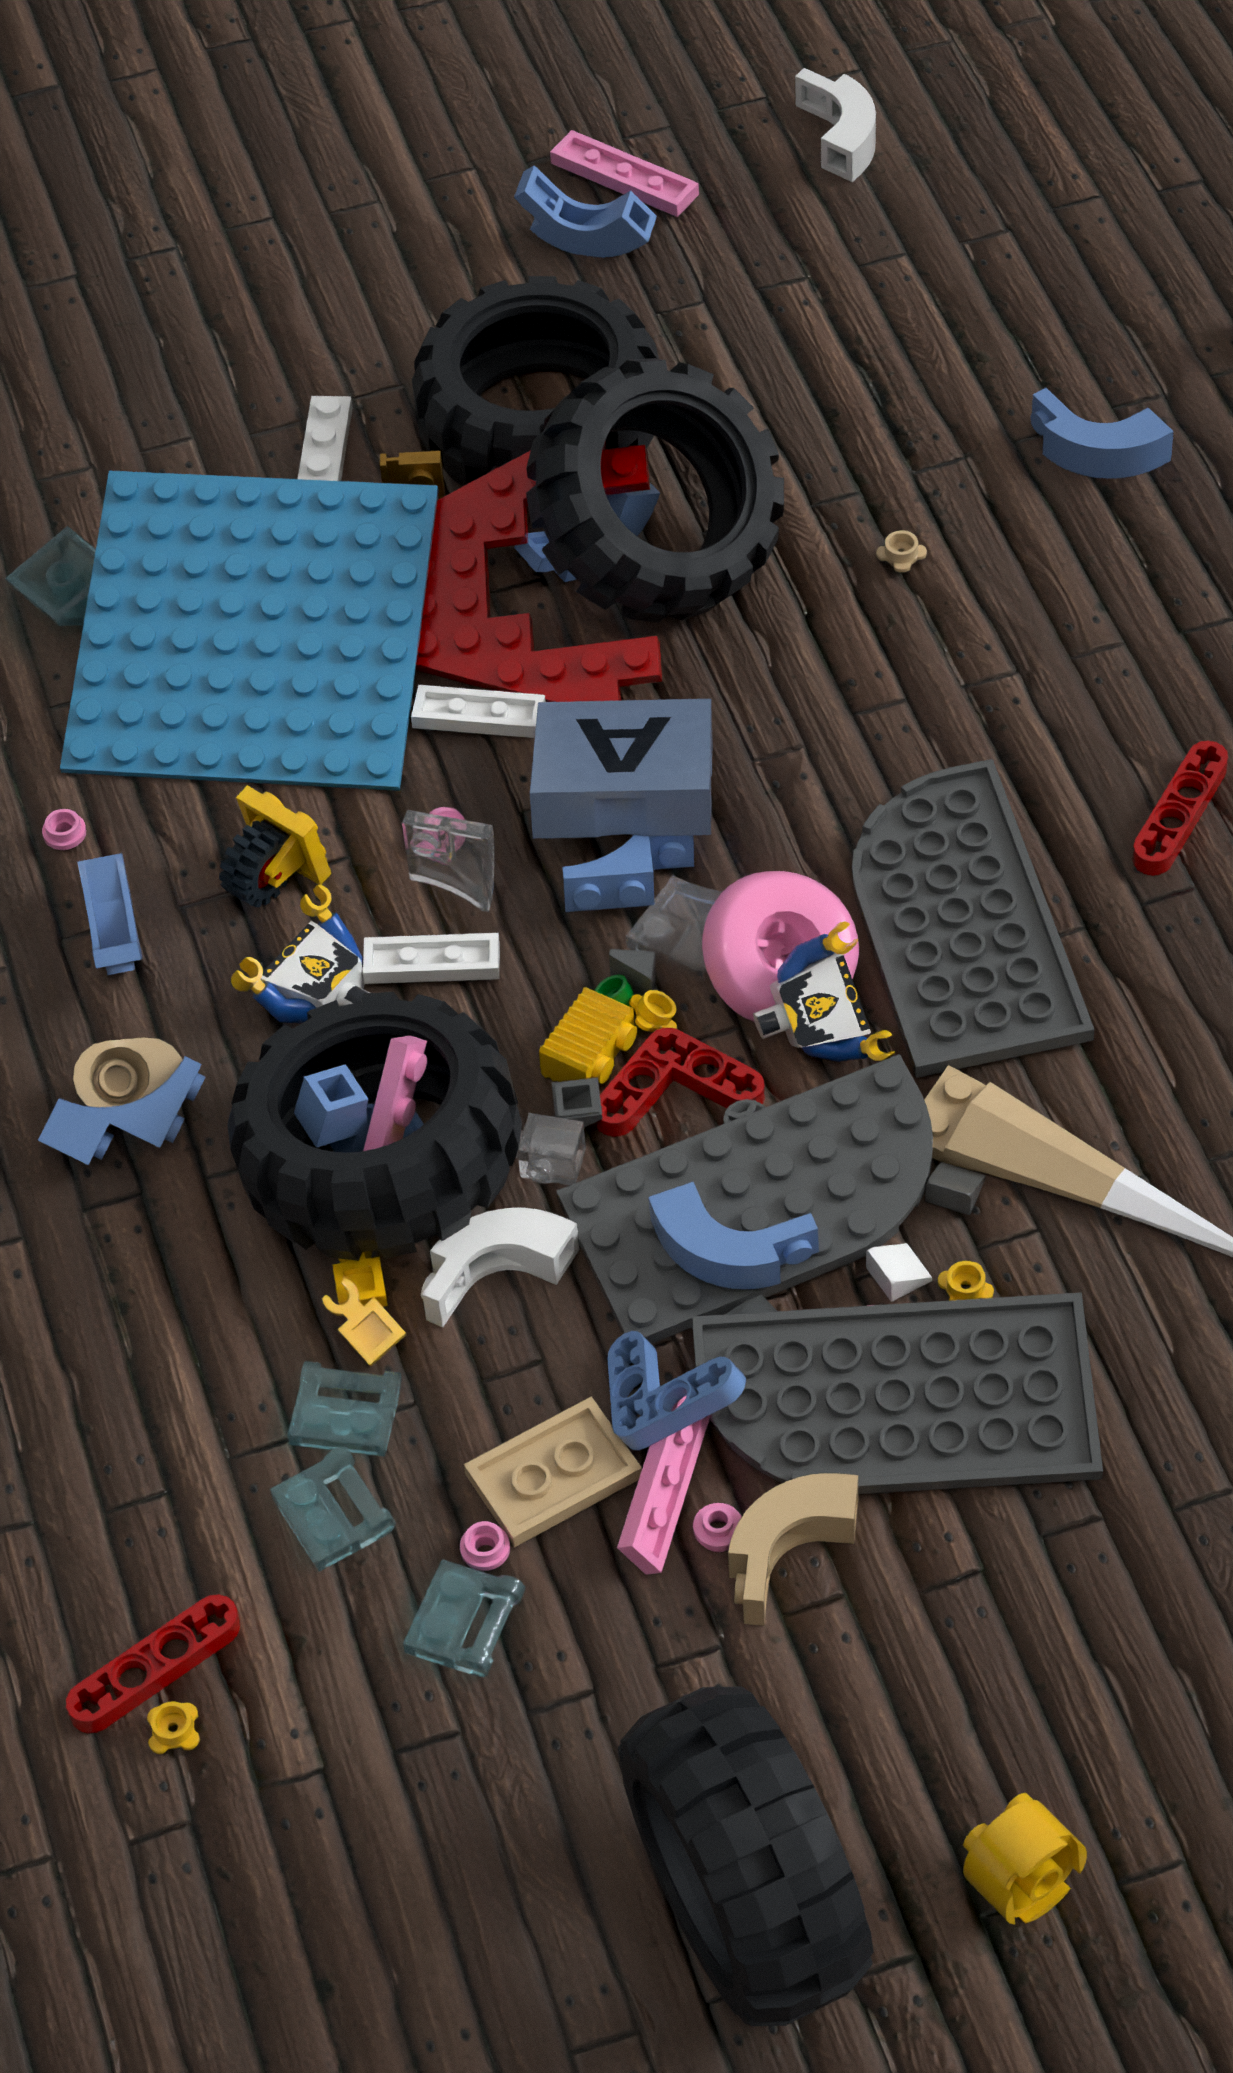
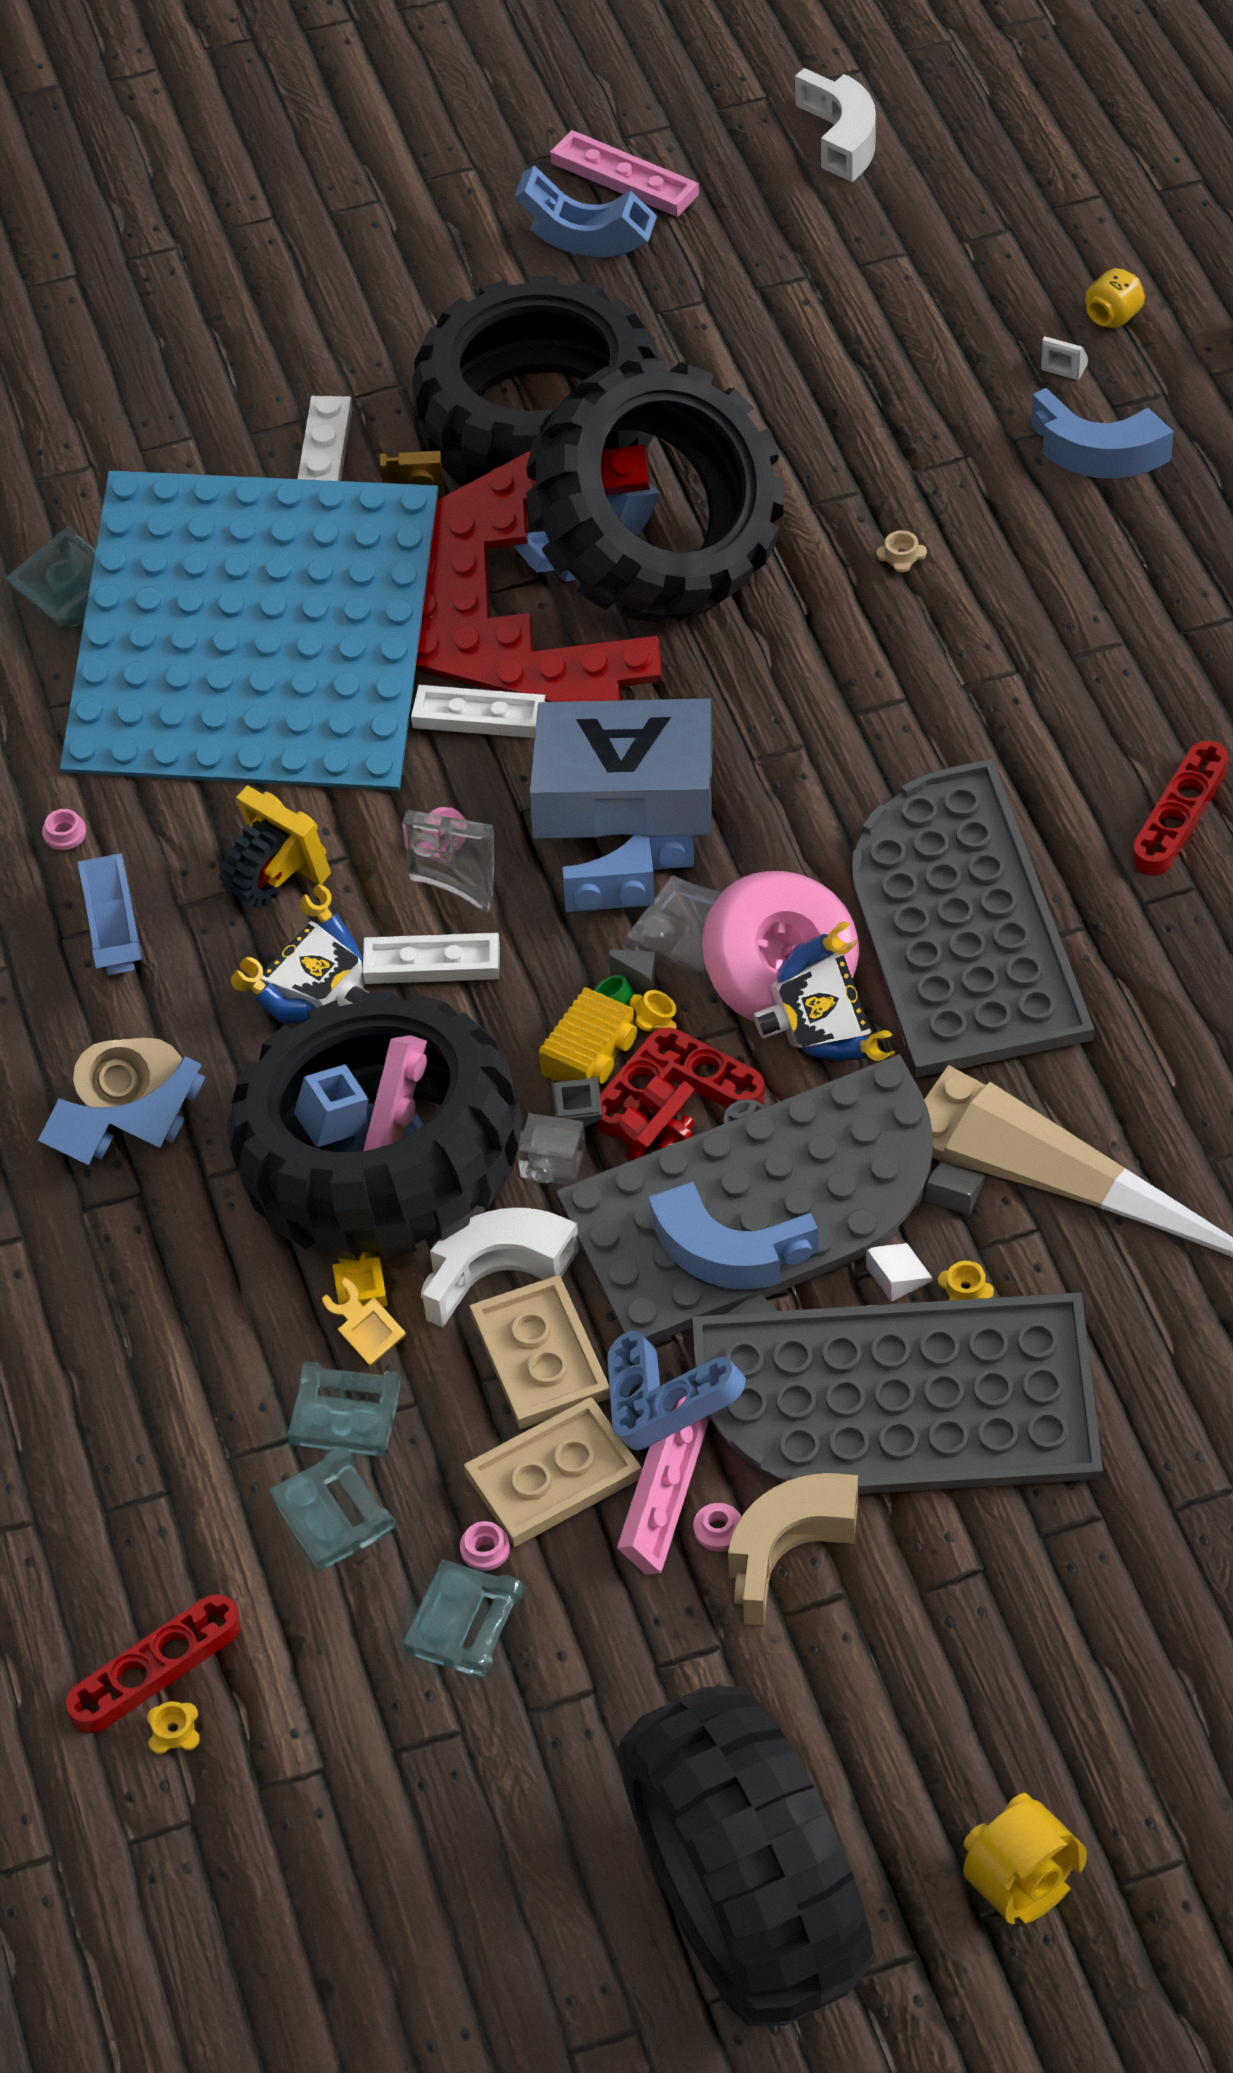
none -> tan plate [469,1274,610,1430]
none -> red hips [613,1075,695,1161]
none -> white slope [1041,336,1088,380]
none -> yellow head [1085,268,1145,329]

